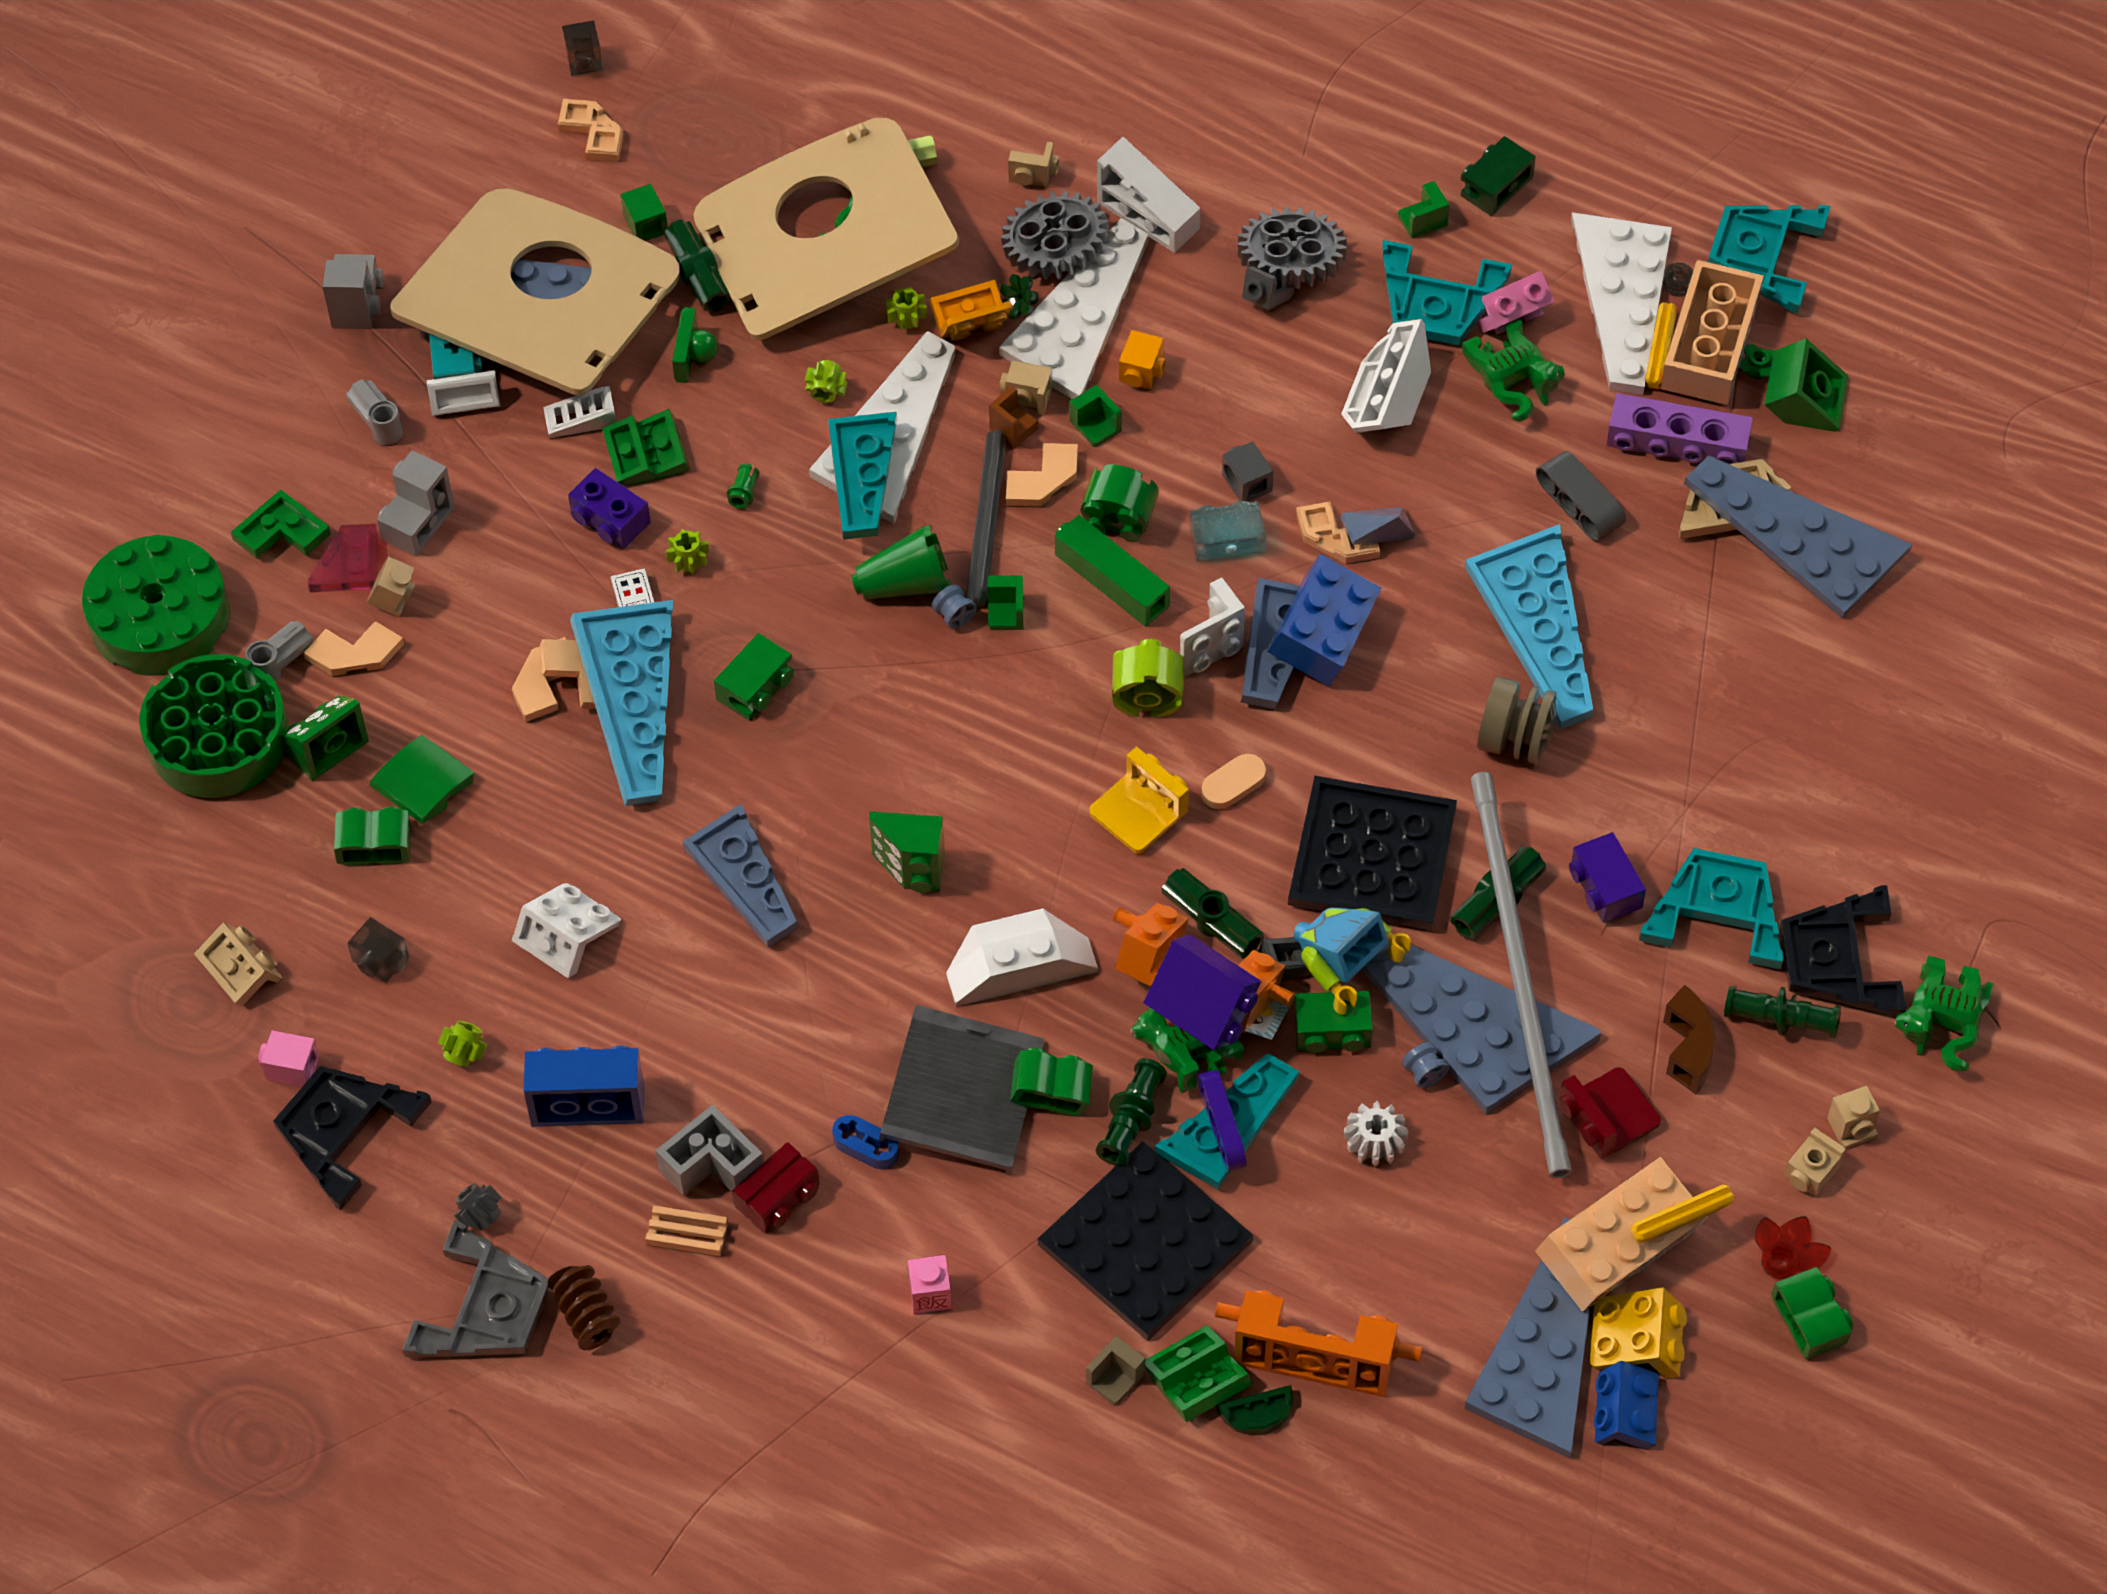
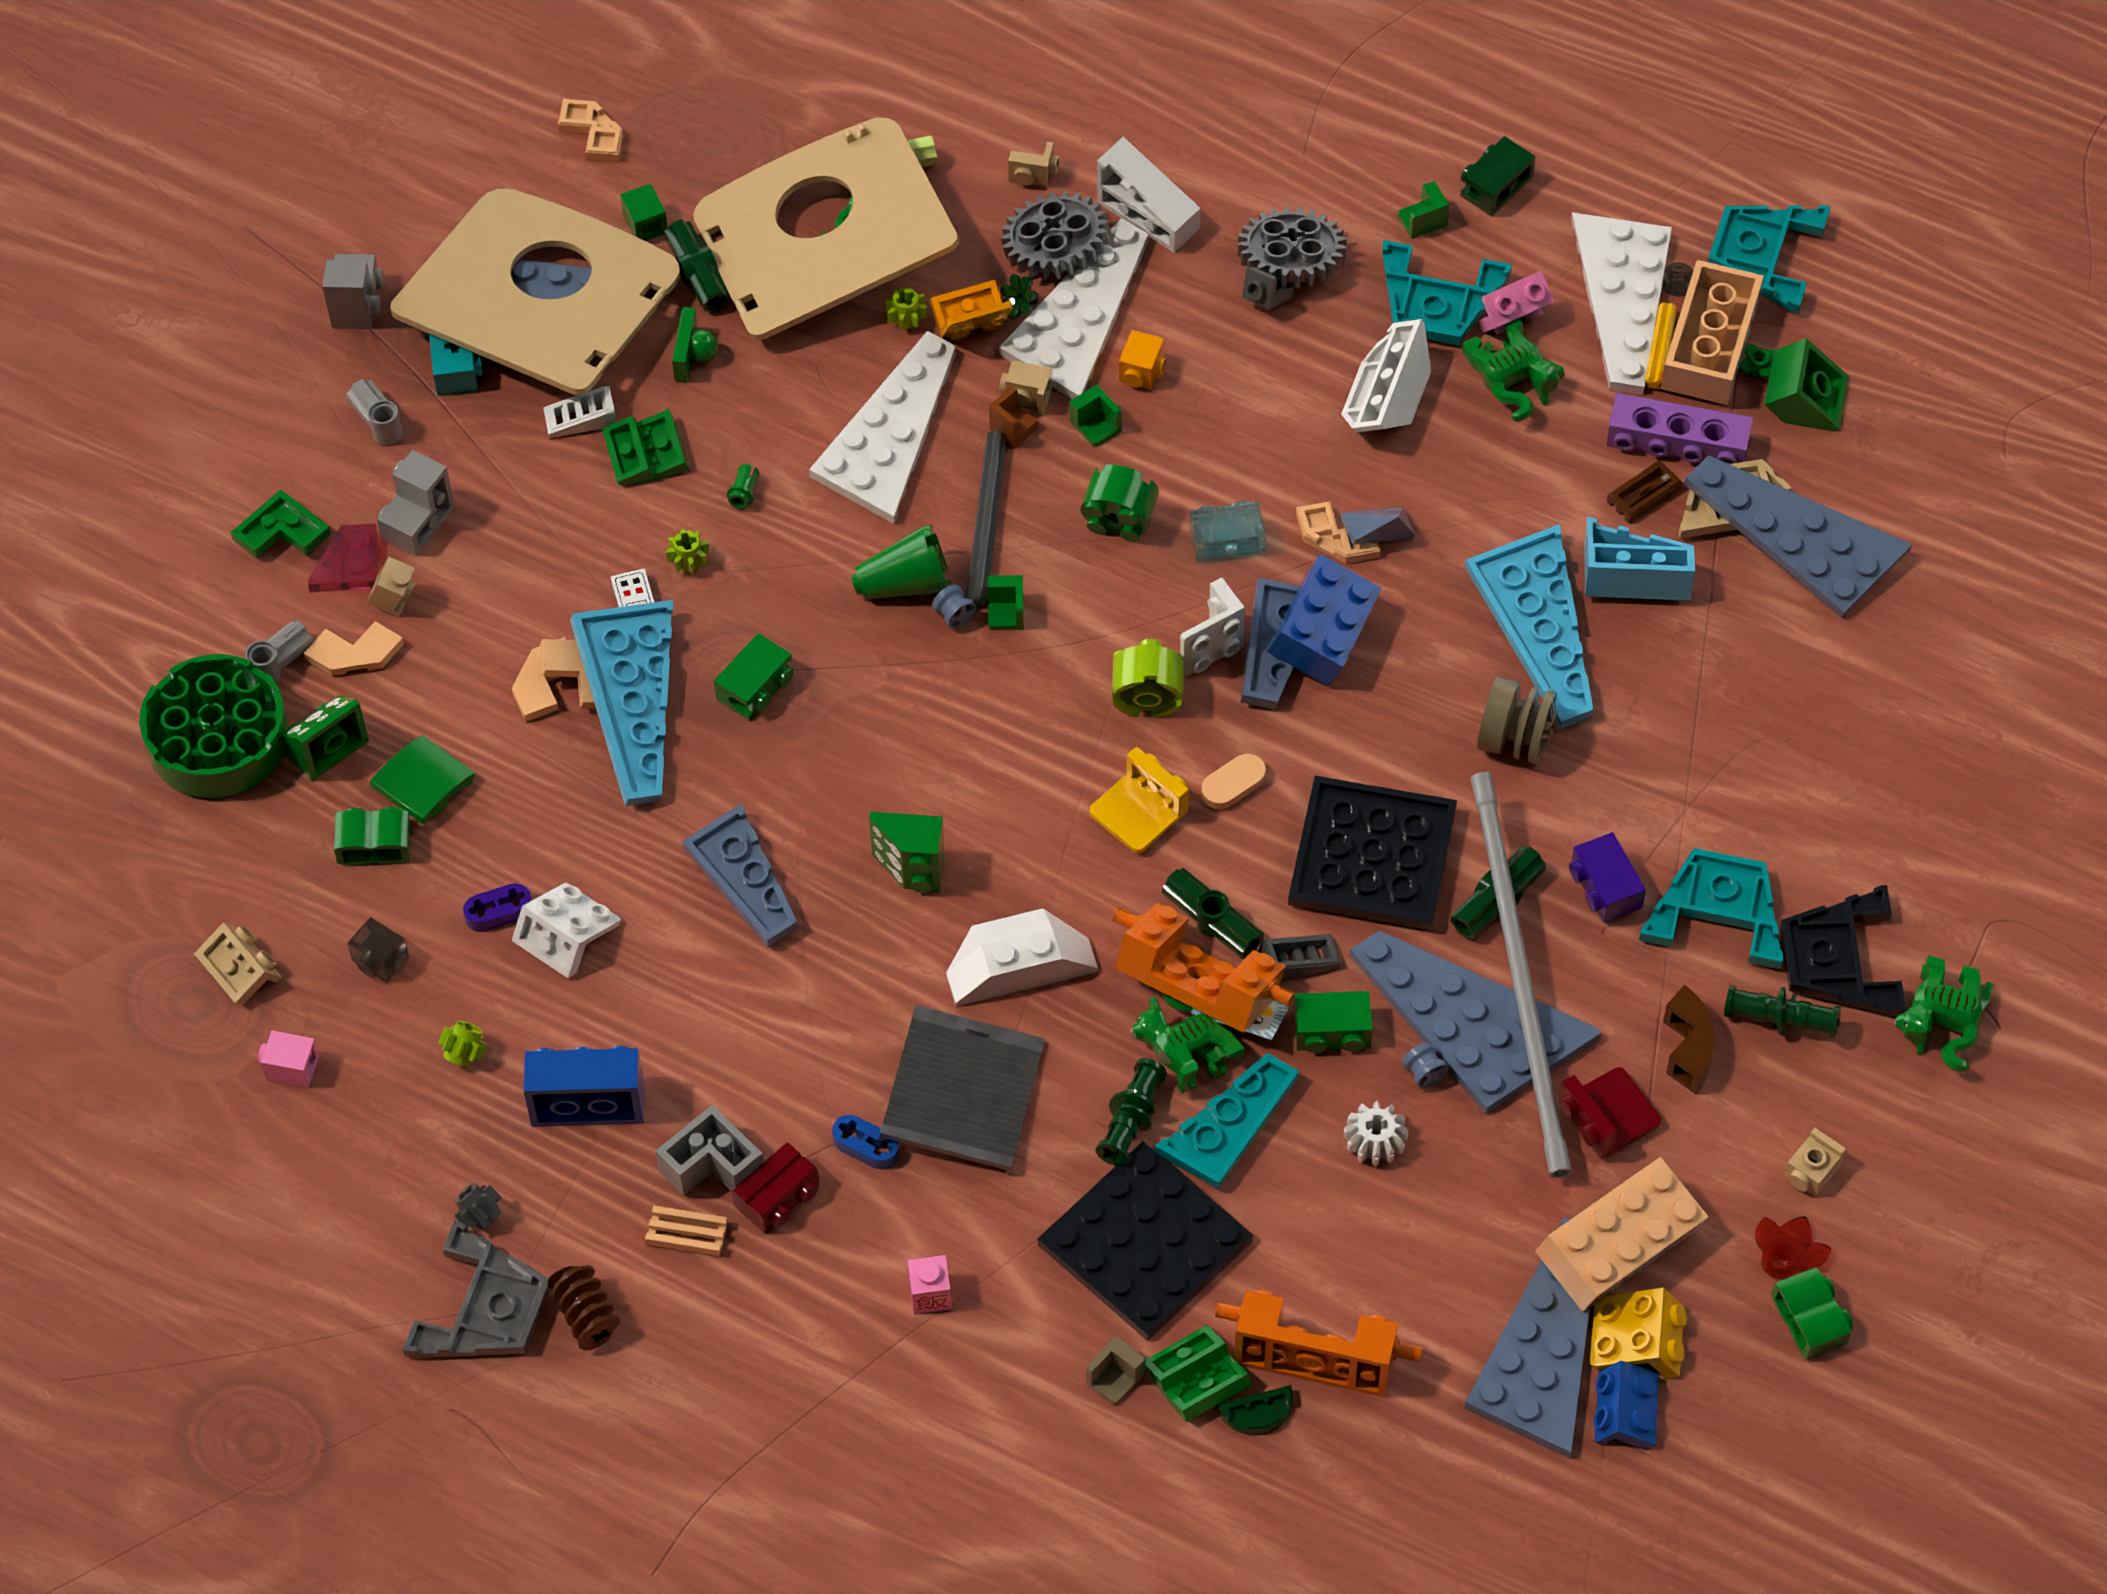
green brick [82,535,230,676] -> none
black wing [273,1066,432,1210] -> none
white tile [427,370,500,416] -> none
clear smoke brick [562,20,603,76] -> none
dark purple brick [568,468,651,550] -> none
lime gear [805,360,847,403] -> none
teal wing [828,411,897,540] -> none
light nougat tile [1006,443,1078,507] -> none
green brick [1010,1048,1093,1116] -> none
green brick [1054,514,1170,627] -> none
dark purple brick [1143,934,1262,1050] -> none
dark purple beam [1198,1070,1247,1172] -> none
dark grey brick [1222,441,1273,504] -> none
dark azure torso [1294,907,1412,1015] -> none
dark grey beam [1536,451,1626,541] -> none
yellow axle [1630,1184,1734,1243] -> none
tan brick [1827,1086,1880,1149] -> none
none -> dark purple beam [463,883,532,932]
none -> medium azure wedge [1584,517,1695,601]
none -> reddish brown tile [1606,460,1683,524]

